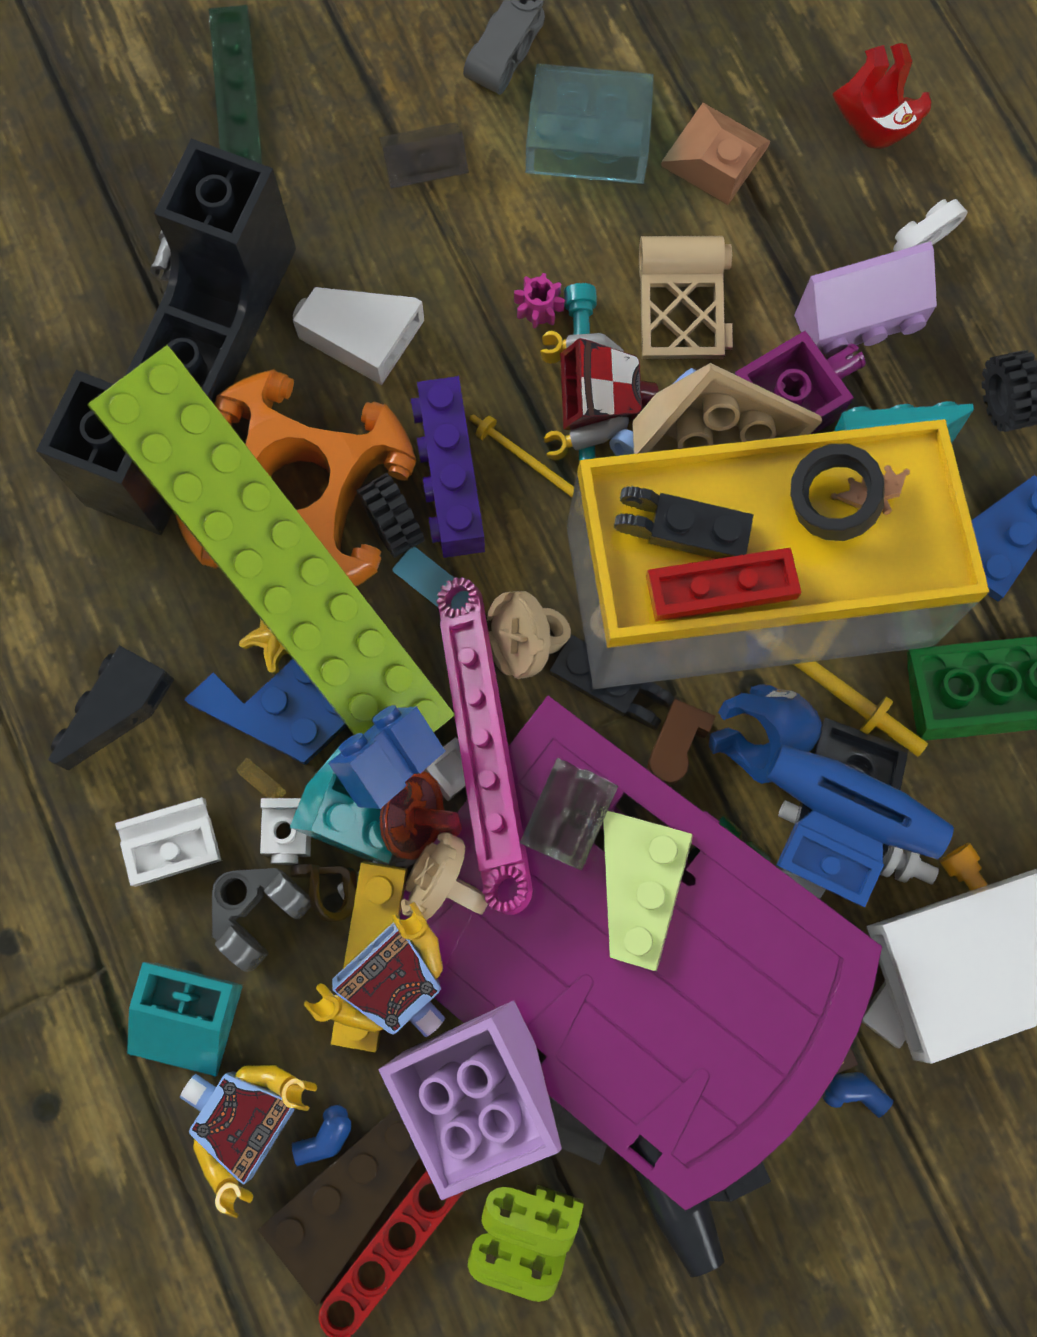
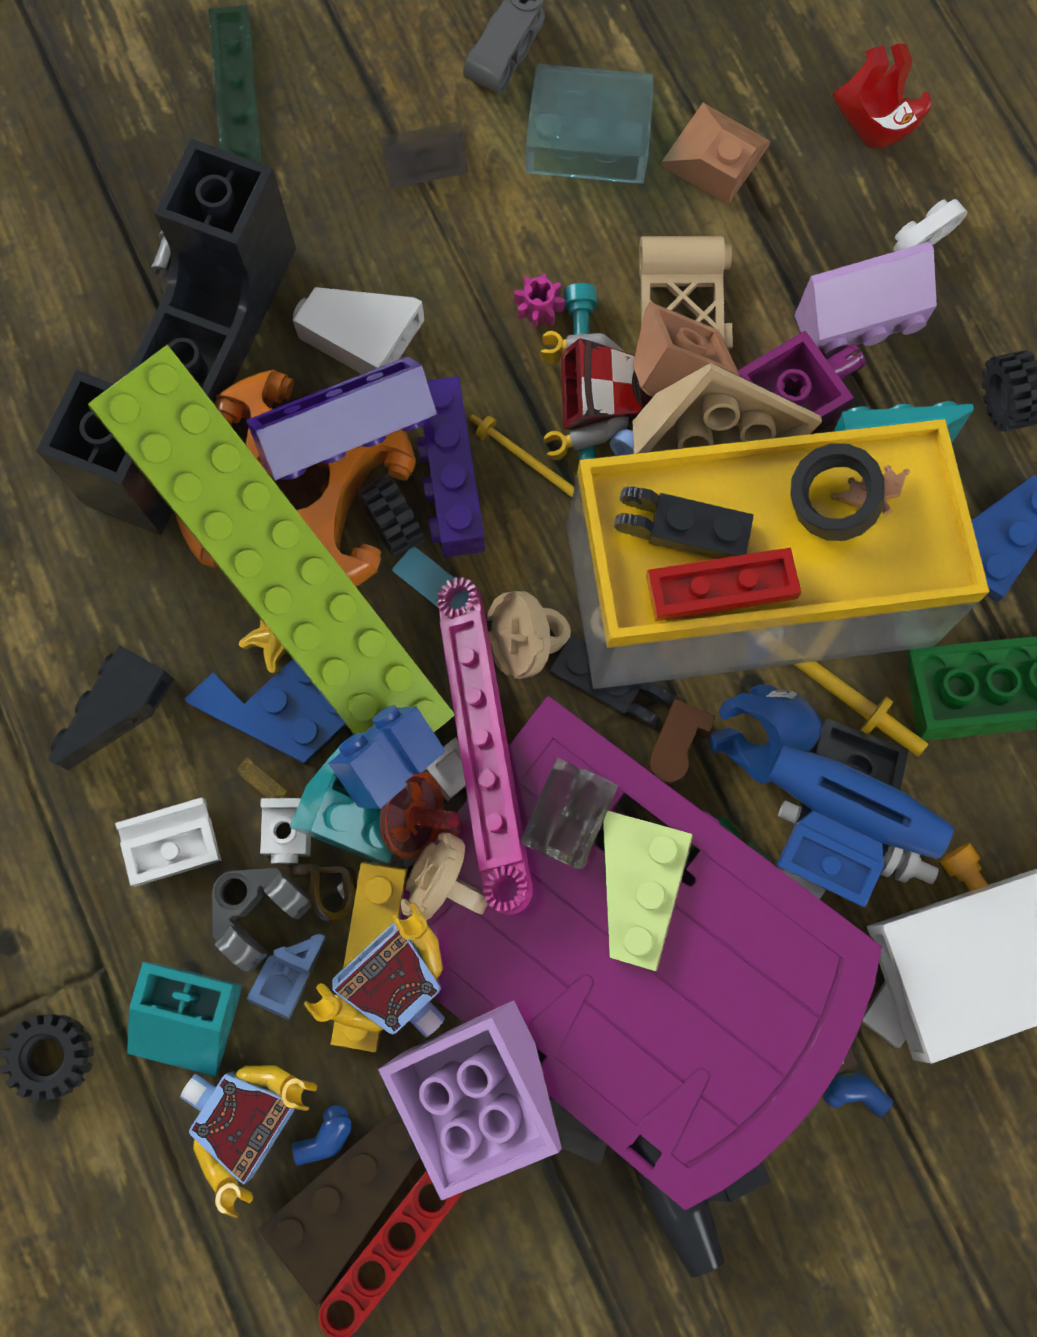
lime piece [468,1185,584,1302] -> none
none -> black tyre [0,1014,94,1101]
none -> brick [246,356,437,480]
none -> medium blue slope [247,934,326,1020]
none -> nougat slope [633,302,739,397]

